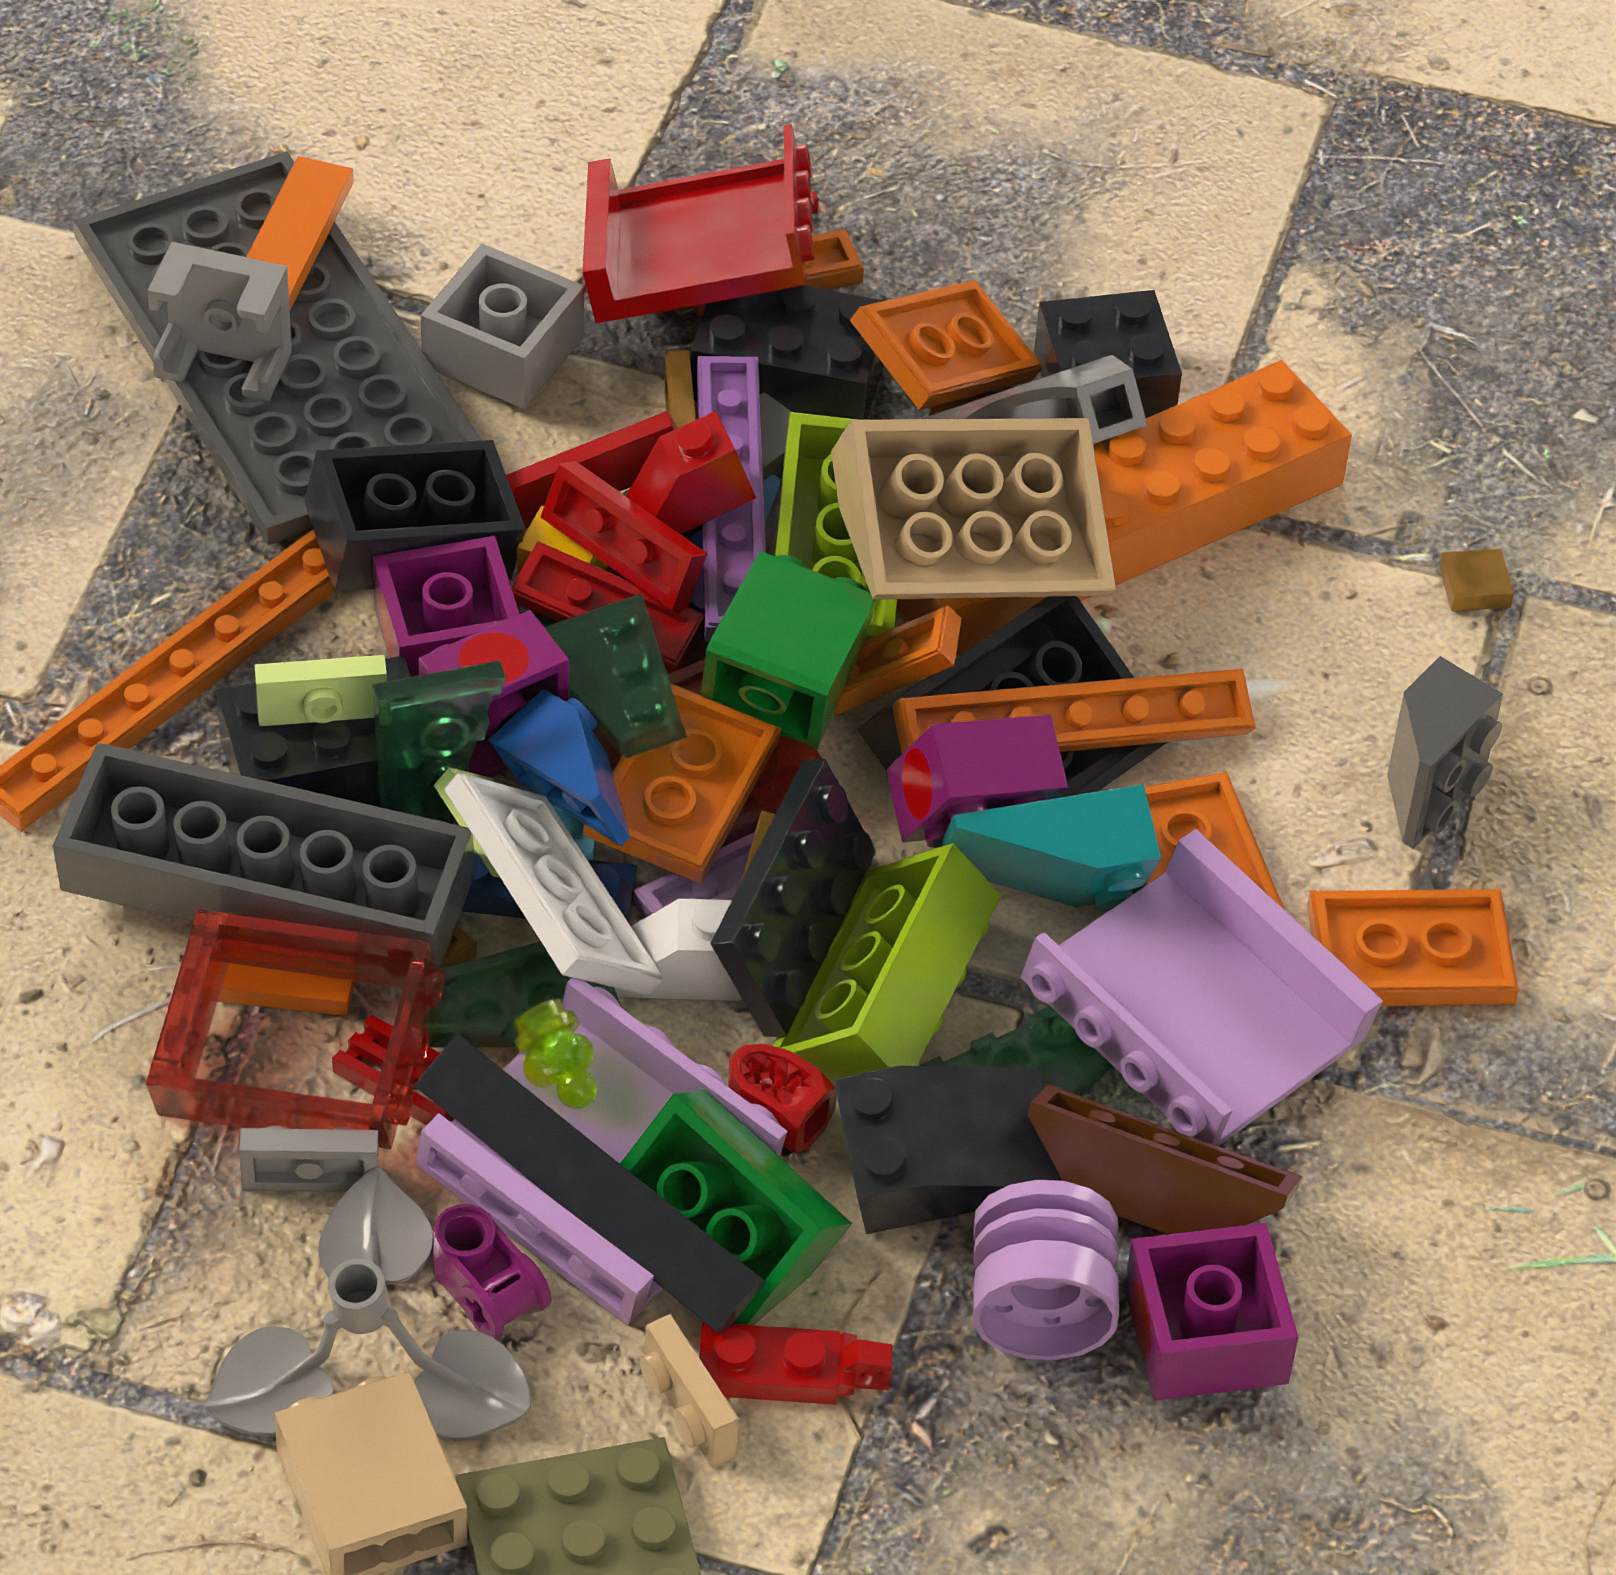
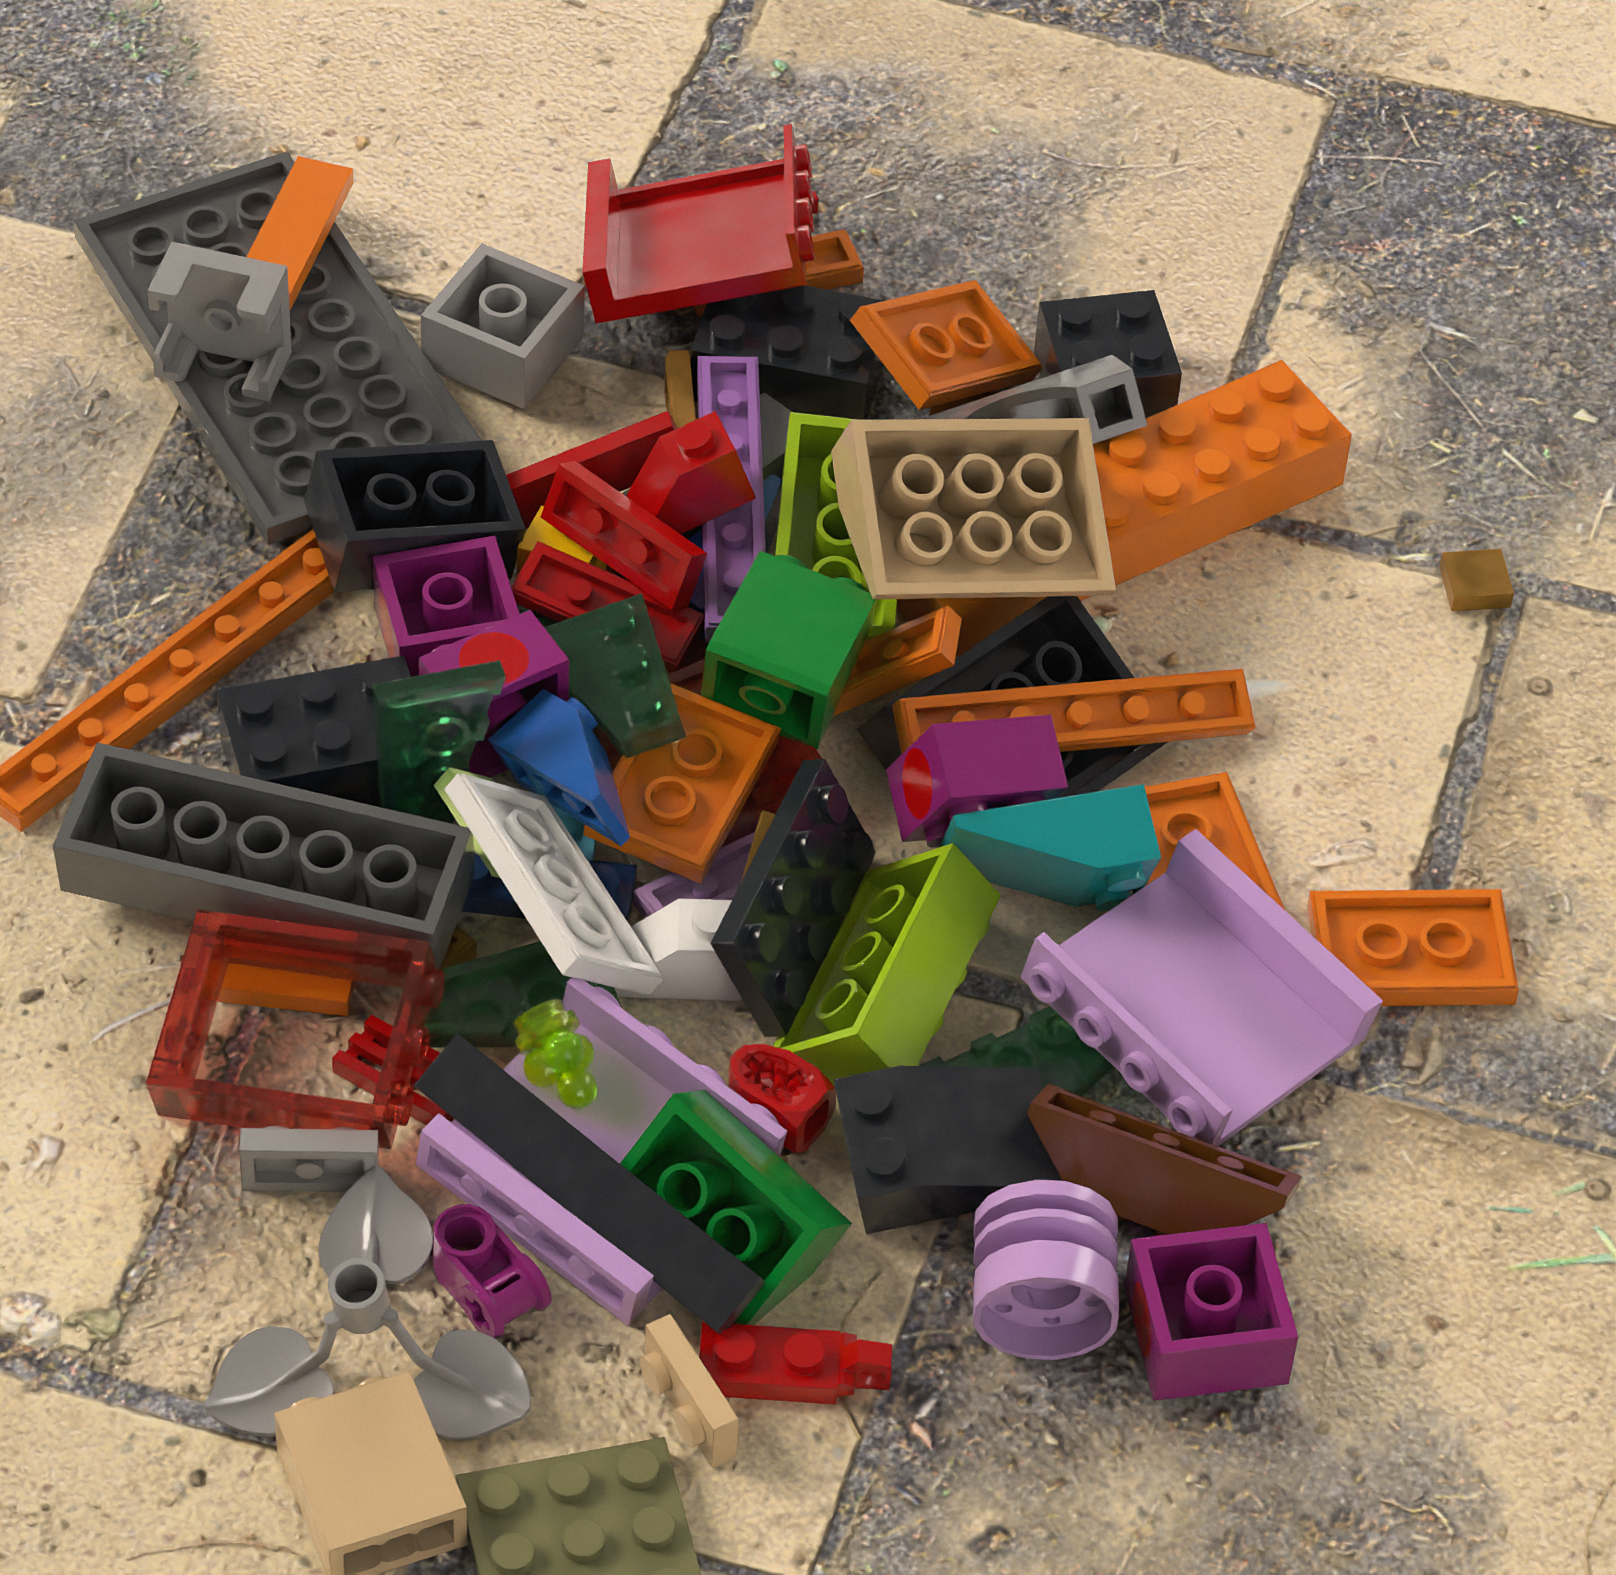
yellowish green plate [255,655,388,726] -> none
dark grey slope [1387,656,1503,849] -> none

